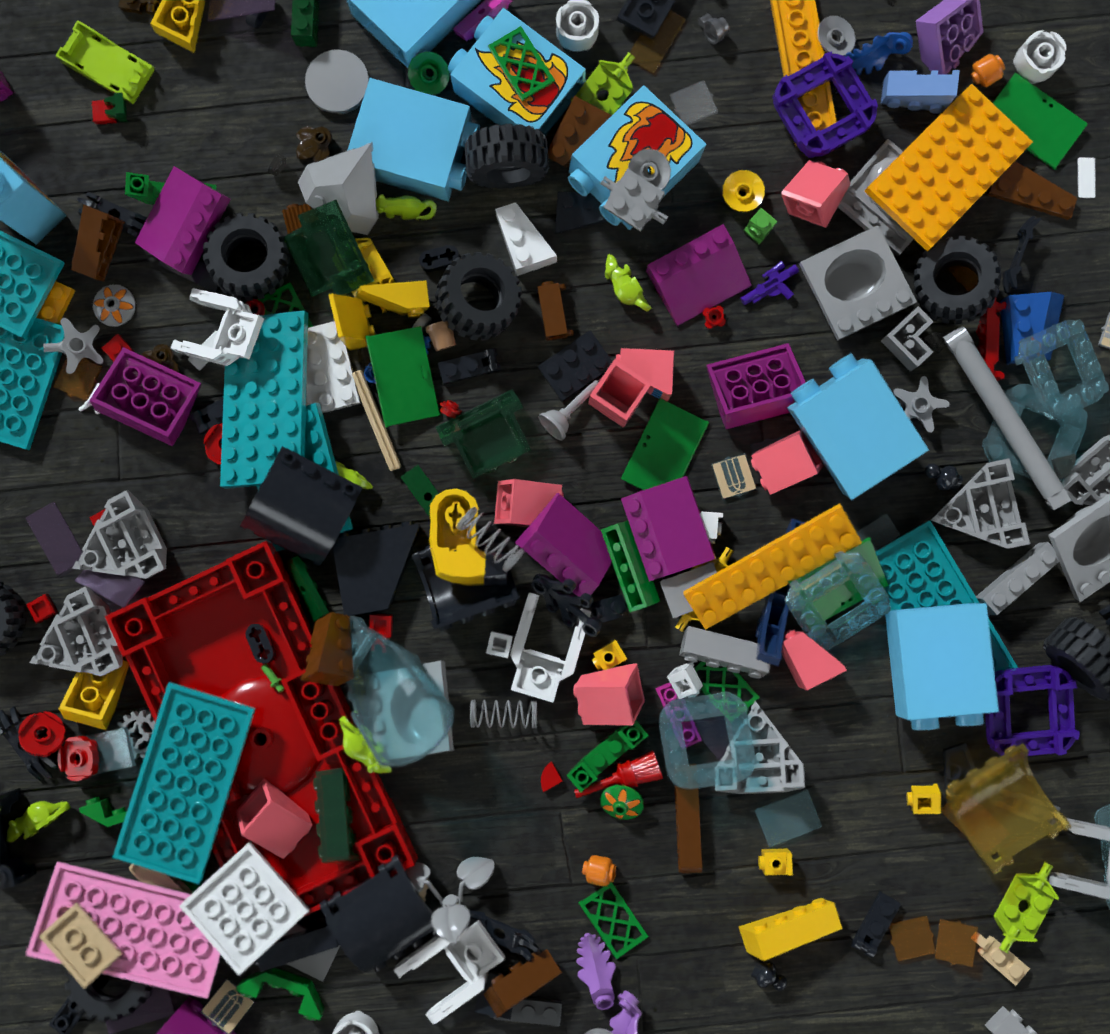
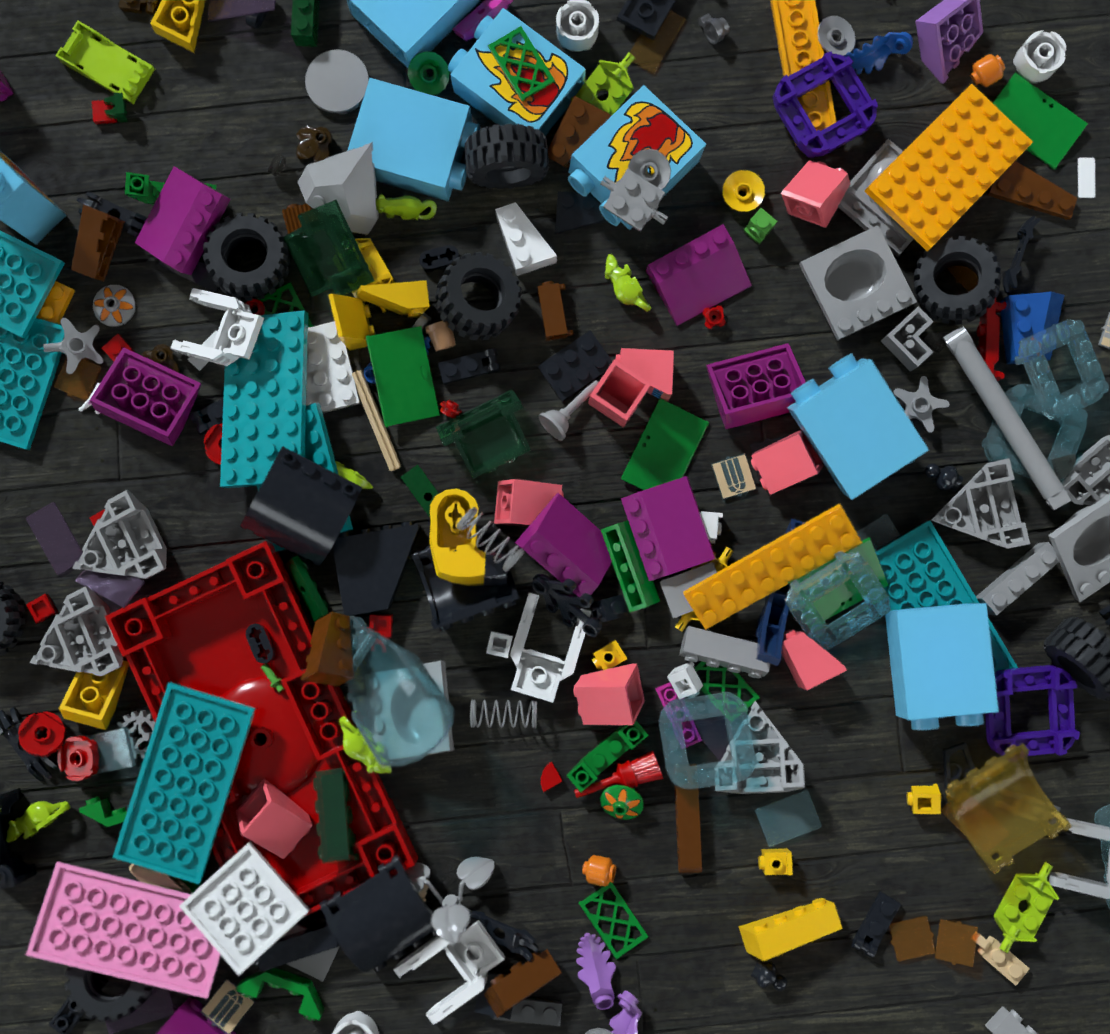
tan tile [39,902,123,988] -> none
clear piece [670,80,718,126] -> none
dark purple piece [740,261,799,305] -> none
medium blue wedge [881,70,960,113] -> none

